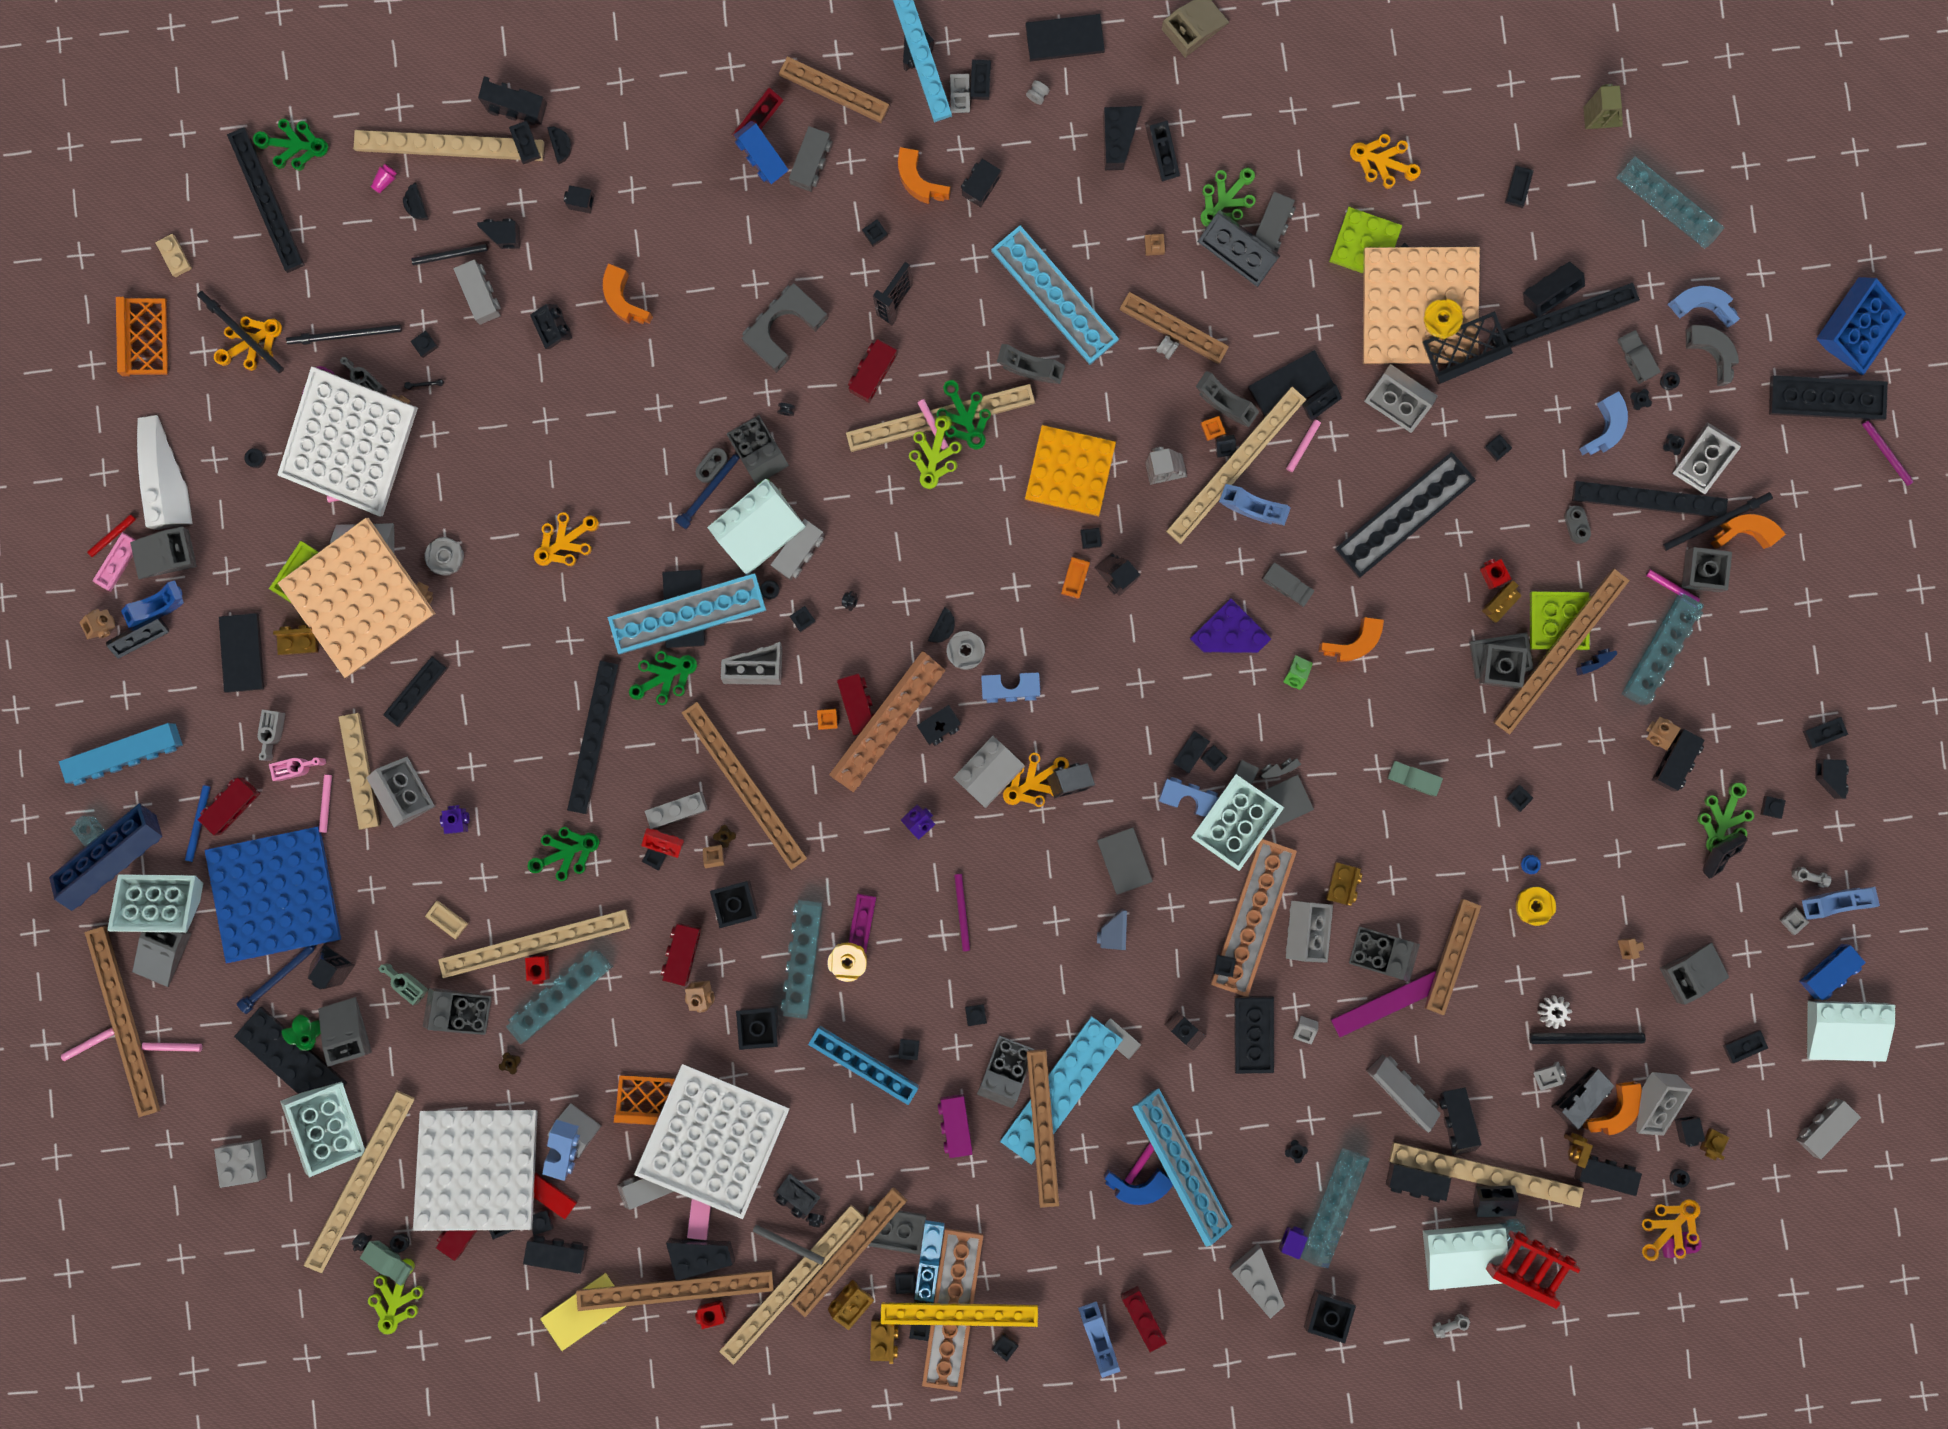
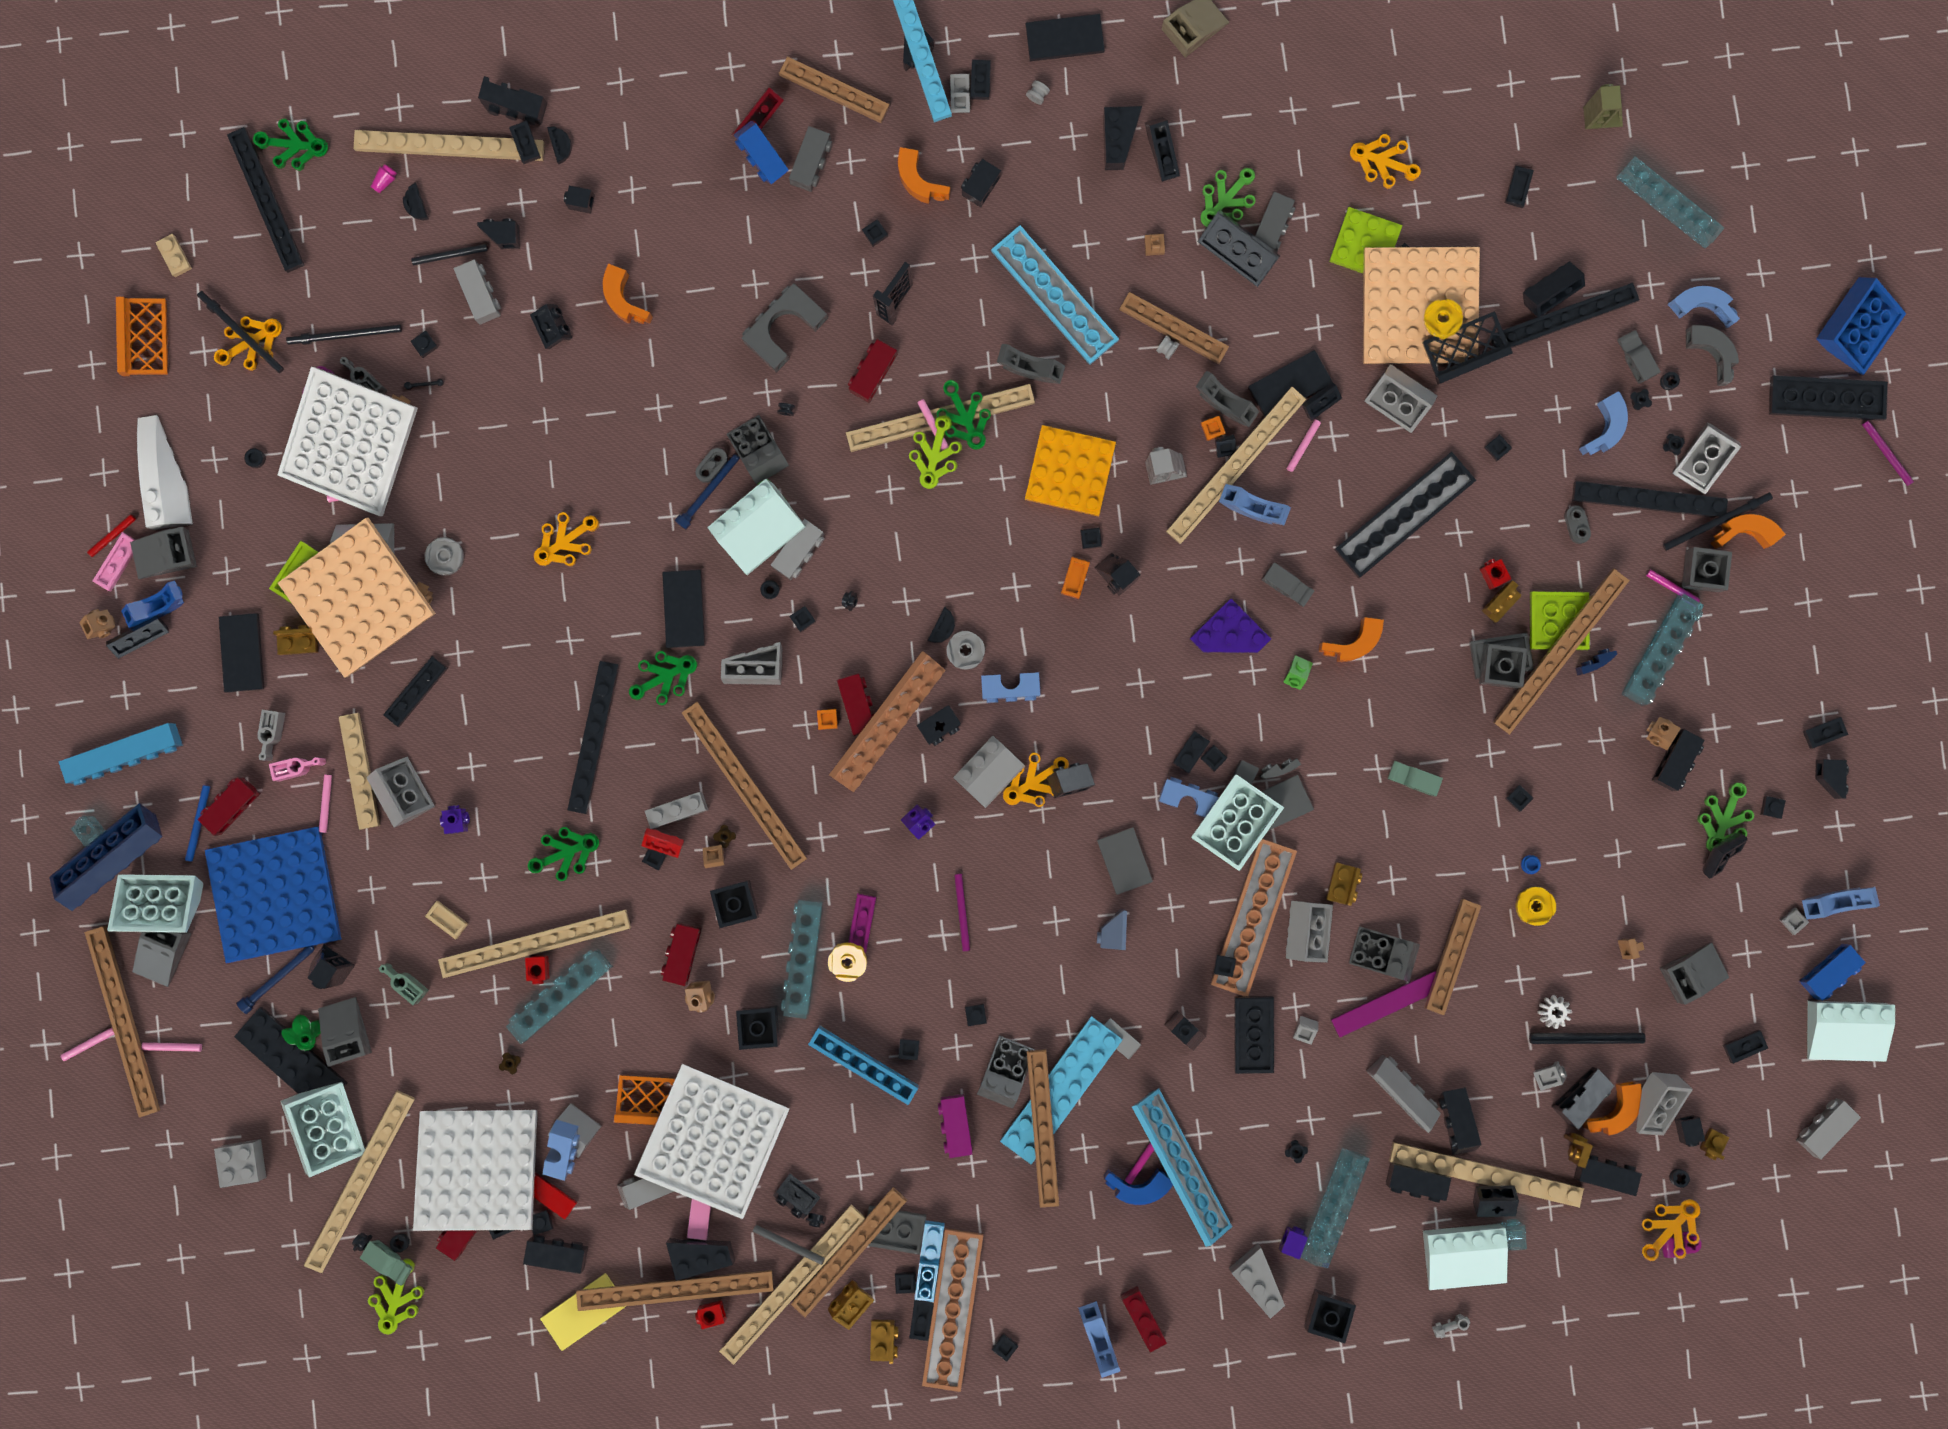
dark grey slope [423,988,491,1035] -> none
piece [608,573,766,655] -> none
yellow plate [881,1302,1038,1327] -> none
red fence [1485,1230,1580,1309] -> none
light grey bar [1792,867,1831,888] -> none

